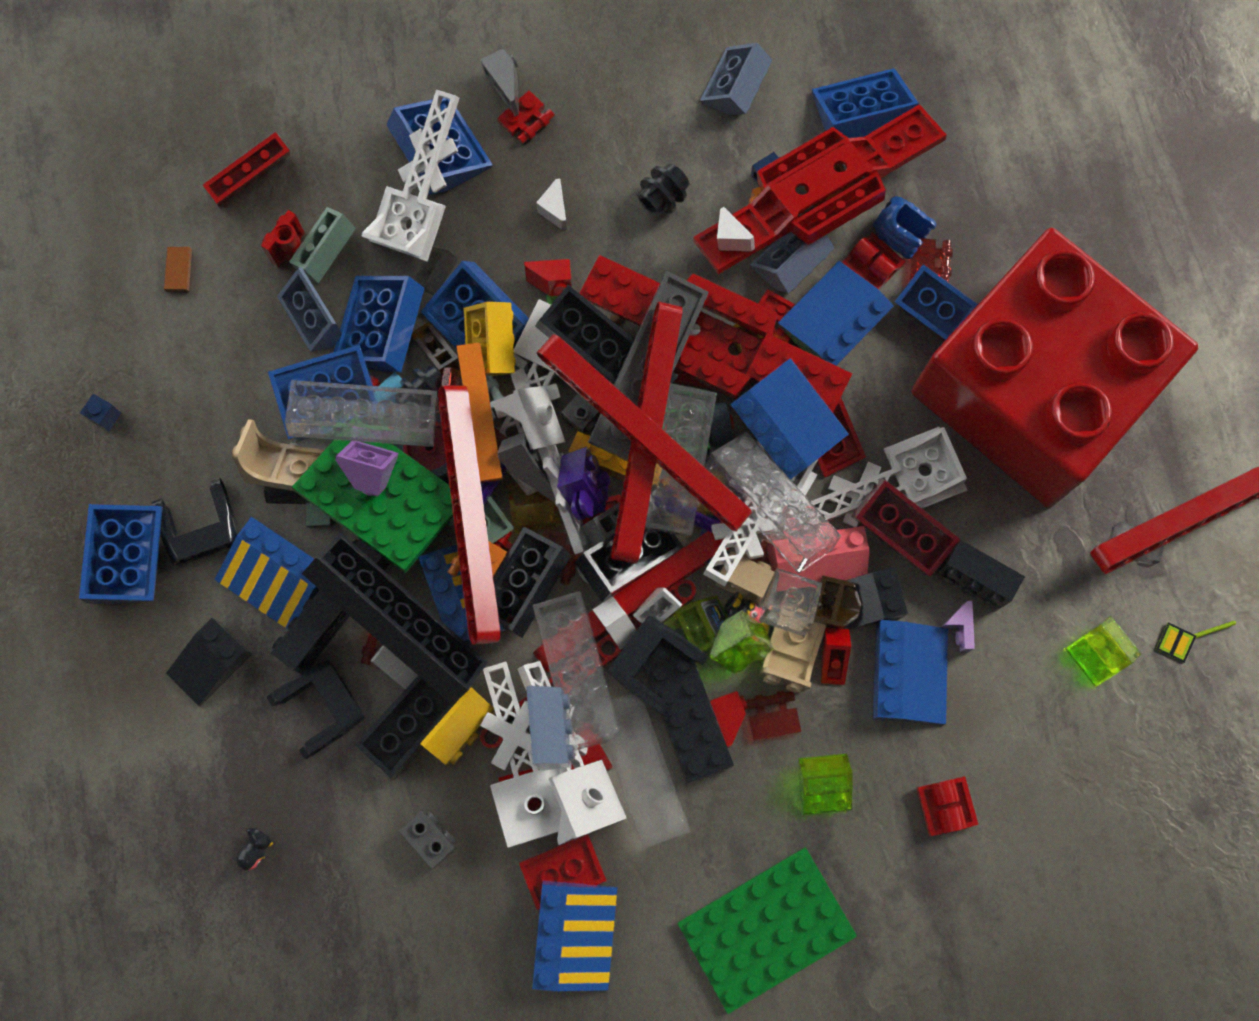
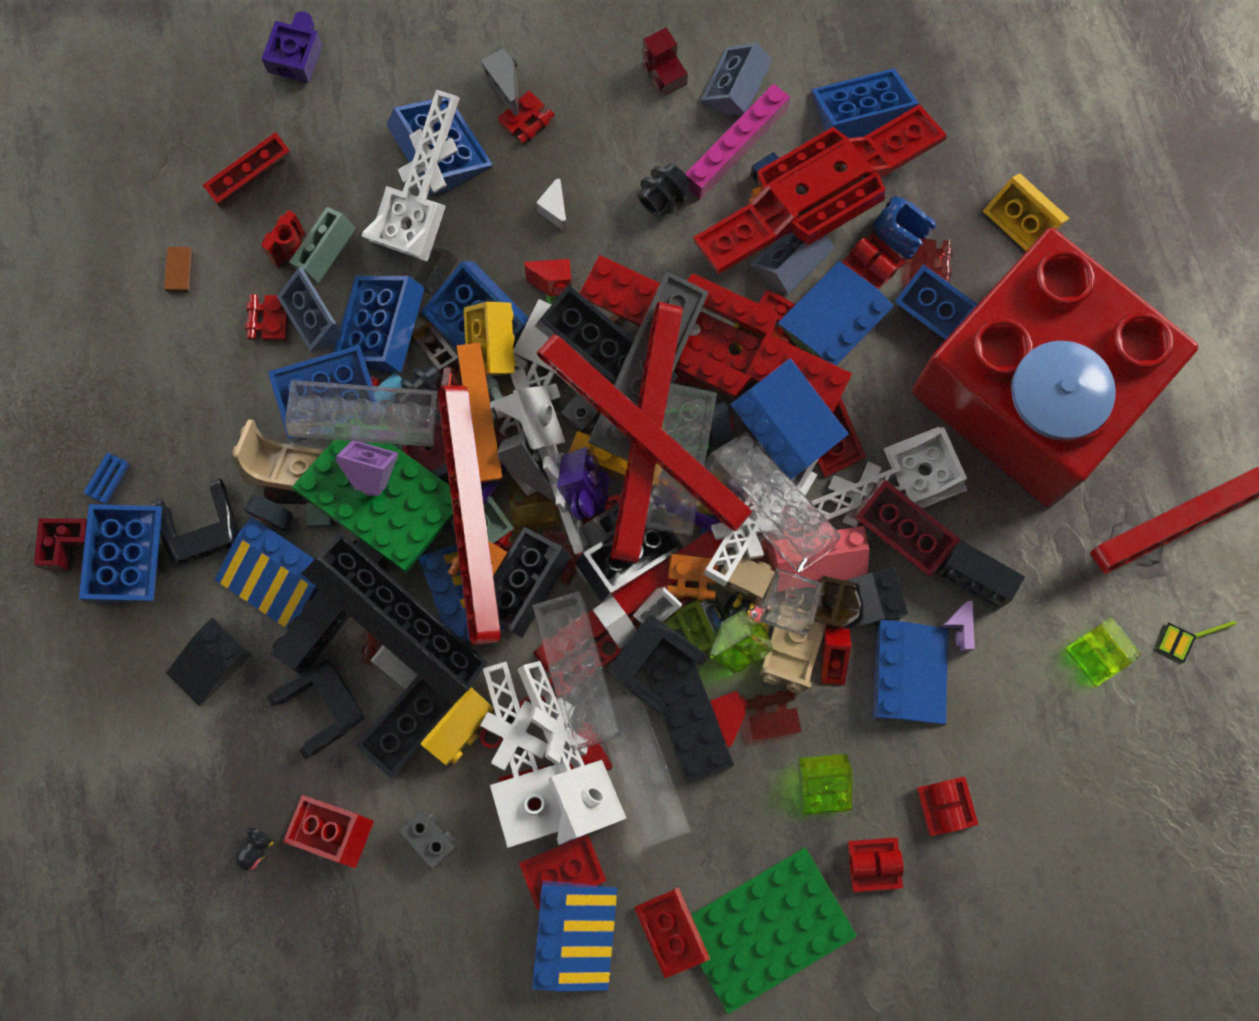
dark blue brick [80,394,121,432] -> none
sand blue slope [526,686,575,771] -> none
white slope [717,207,755,251] -> none
none -> dark red brick [34,518,87,571]
none -> blue tile [83,452,130,504]
none -> black wheel [244,494,293,531]
none -> red plate [245,294,288,341]
none -> dark purple brick [262,11,322,83]
none -> red slope [283,795,374,869]
none -> red plate [634,887,710,978]
none -> dark red brick [641,27,688,96]
none -> orange plate [666,553,719,601]
none -> dark pink brick [685,83,790,199]
none -> red plate [847,837,904,892]
none -> yellow slope [983,174,1069,251]
none -> medium blue dish [1011,341,1116,440]

